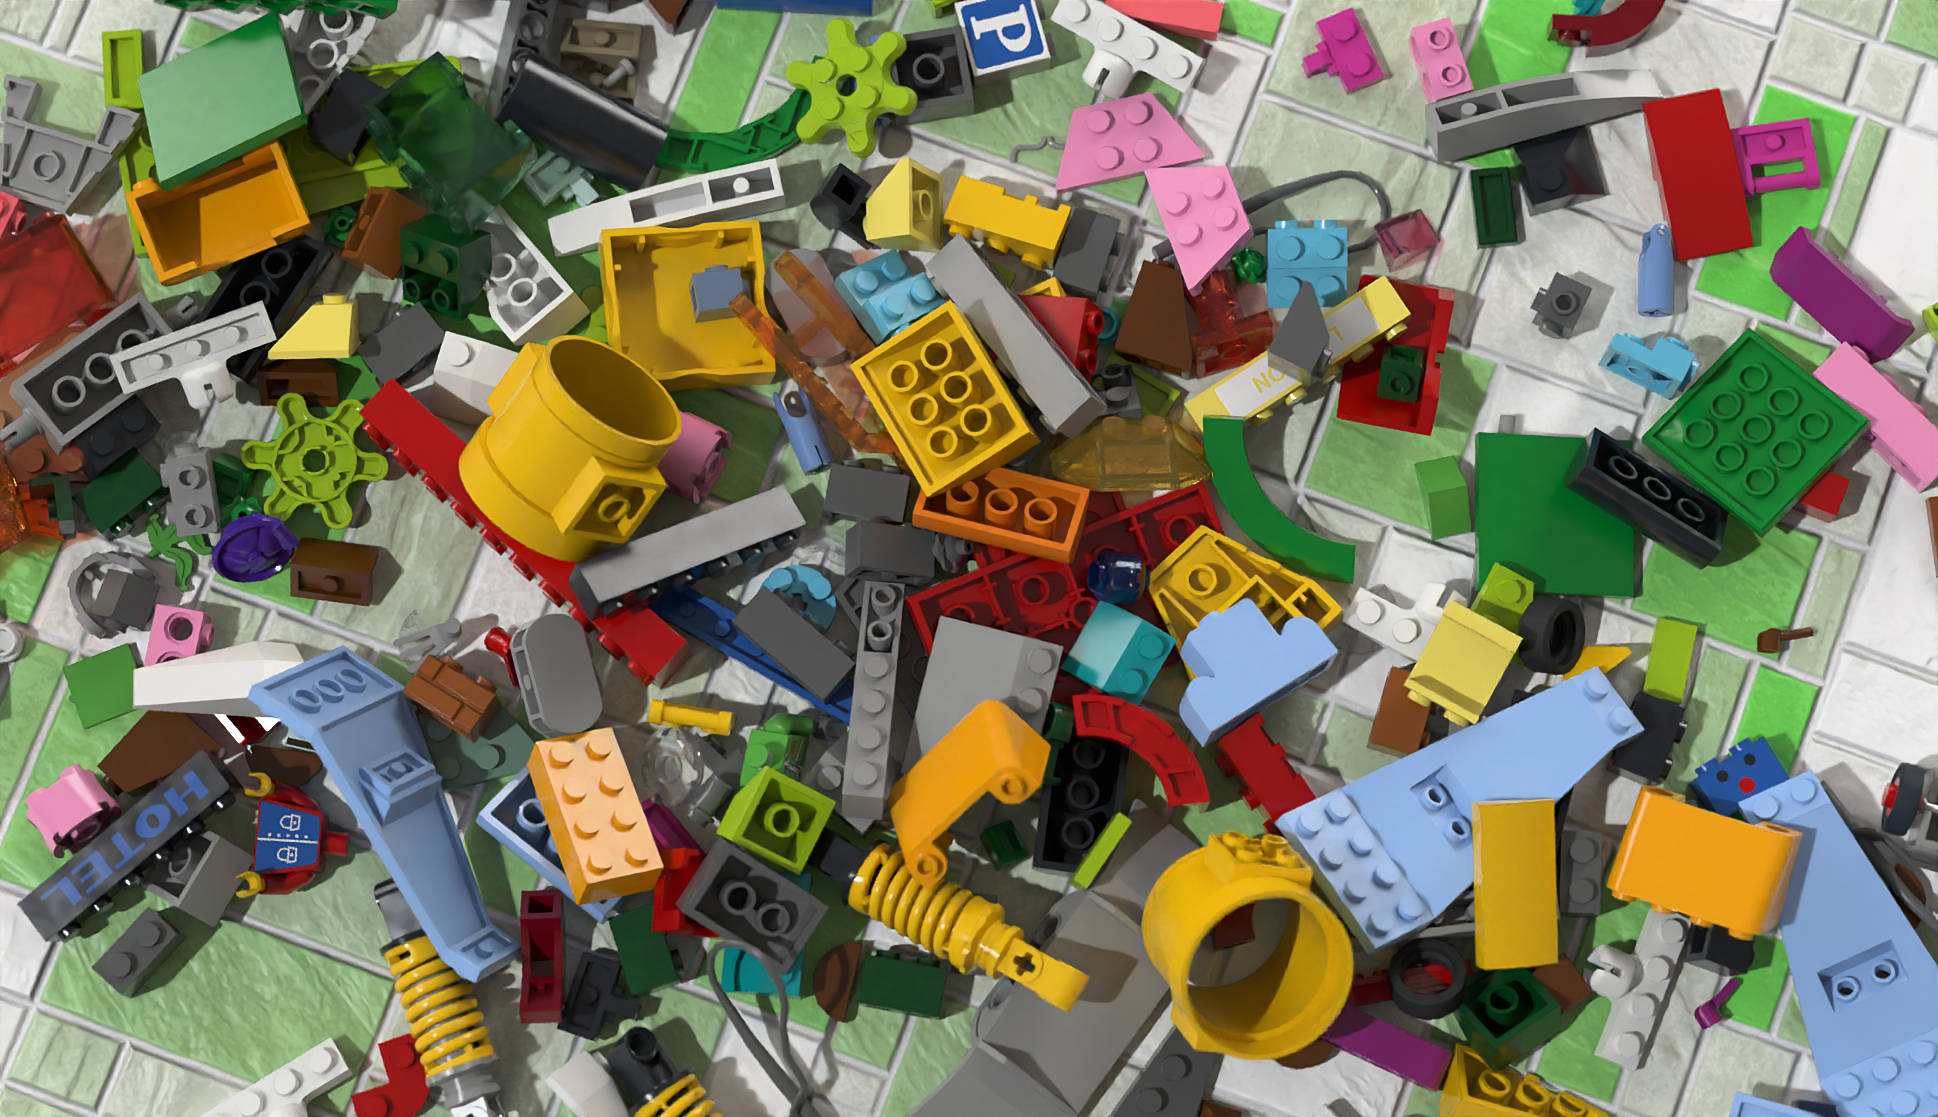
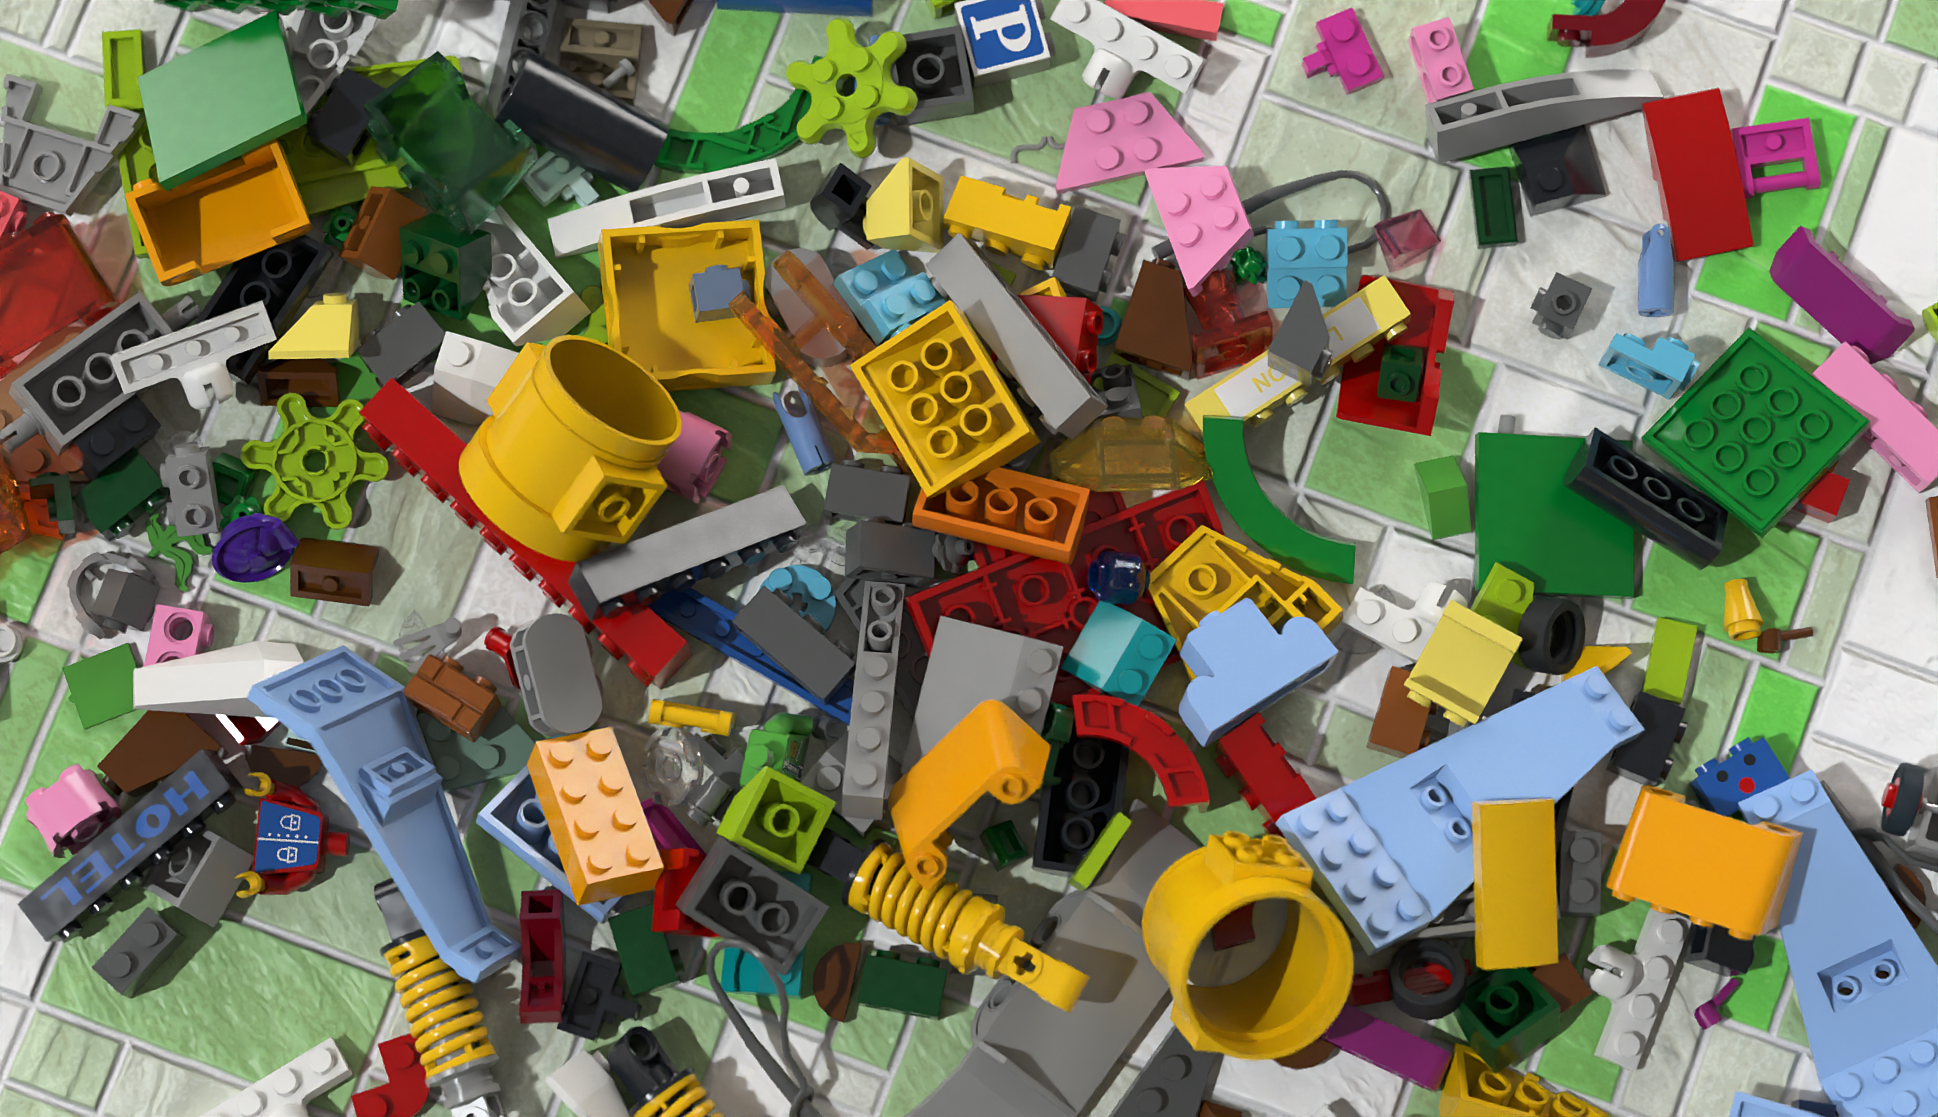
none -> yellow cone [1724,579,1764,641]

